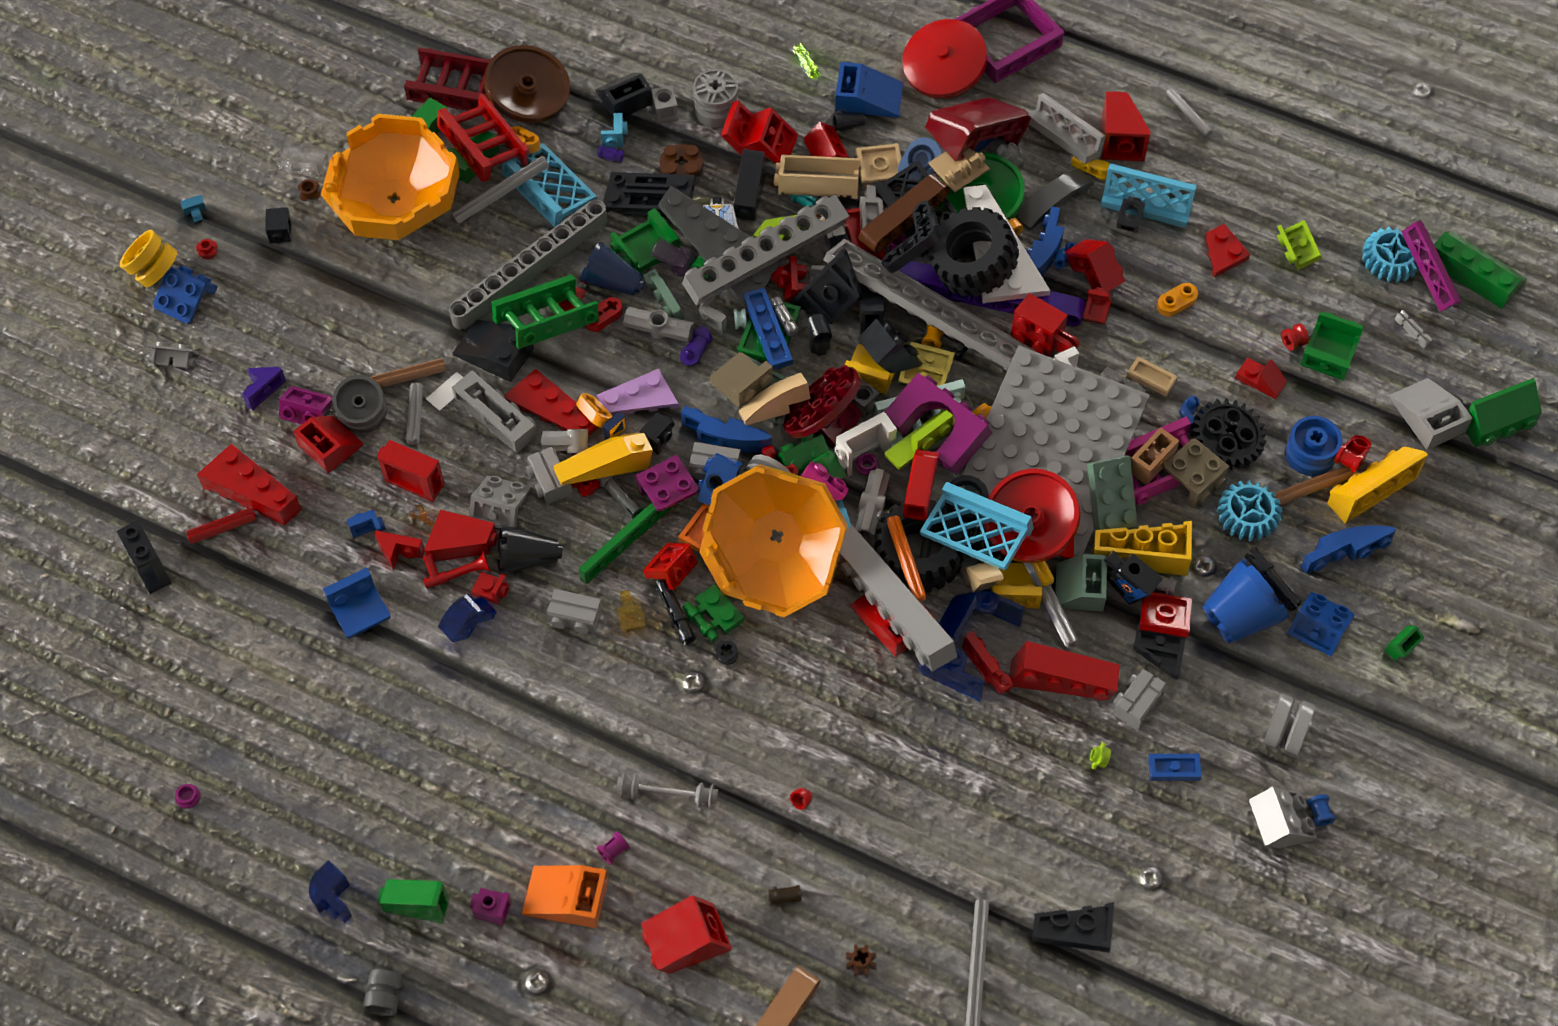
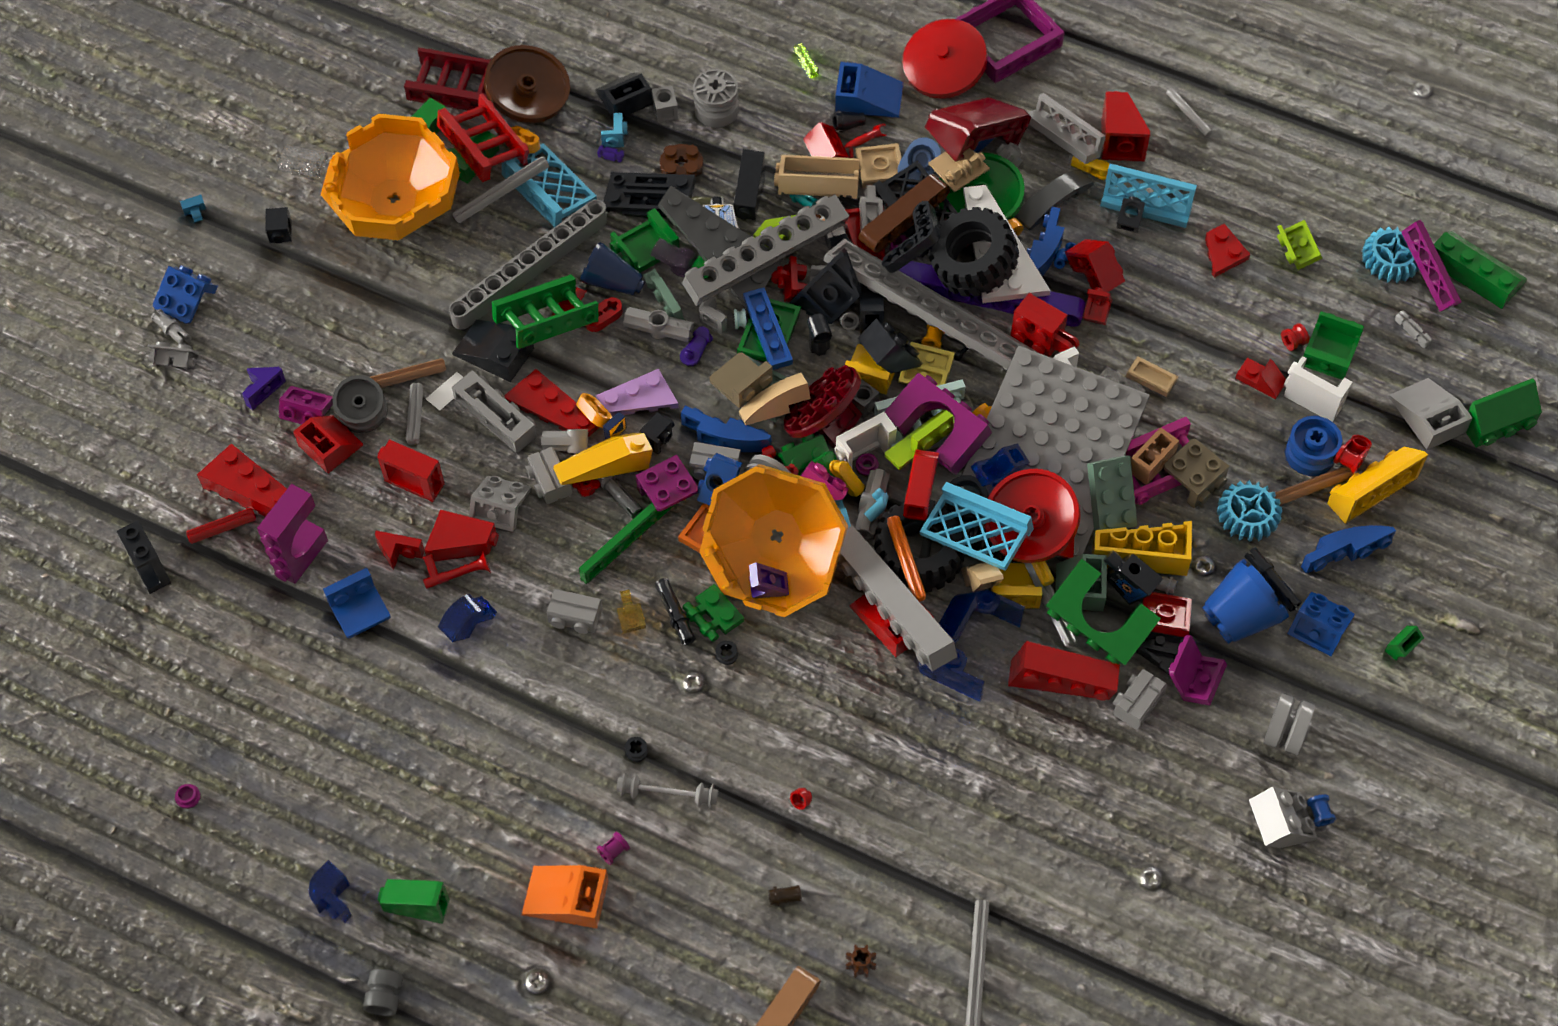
yellow wheel [120,230,177,288] -> none
red plate [196,239,218,260] -> none
reddish brown plate [298,179,321,201] -> none
blue bracket [346,509,386,538] -> none
clear orange hand [409,504,435,528] -> none
magenta brick [470,888,512,926] -> none
red bracket [471,572,509,605] -> none
black cone [497,524,563,572] -> none
red slope [640,895,732,974] -> none
red bracket [643,543,697,590] -> none
red bracket [721,100,798,165] -> none
light grey axle [770,296,798,336] -> none
red hinge [962,631,1013,695] -> none
black wing [1032,902,1114,953] -> none
lime plate [1090,742,1111,770] -> none
blue plate [1148,754,1202,781] -> none
light orange plate [1157,283,1198,317] -> none
blue arm [1179,395,1200,430] -> none
black gear [1190,398,1267,470] -> none
none -> light grey pin [151,309,192,345]
none -> magenta arch [257,484,328,584]
none -> black bush [625,737,648,762]
none -> slope [749,562,789,598]
none -> yellow bar [829,460,865,497]
none -> light grey hinge [840,311,859,330]
none -> red piece [844,123,887,158]
none -> medium azure arm [864,488,889,522]
none -> clear blue brick [971,443,1030,487]
none -> green arch [1045,559,1161,666]
none -> magenta bracket [1169,635,1227,706]
none -> white panel [1284,356,1352,422]

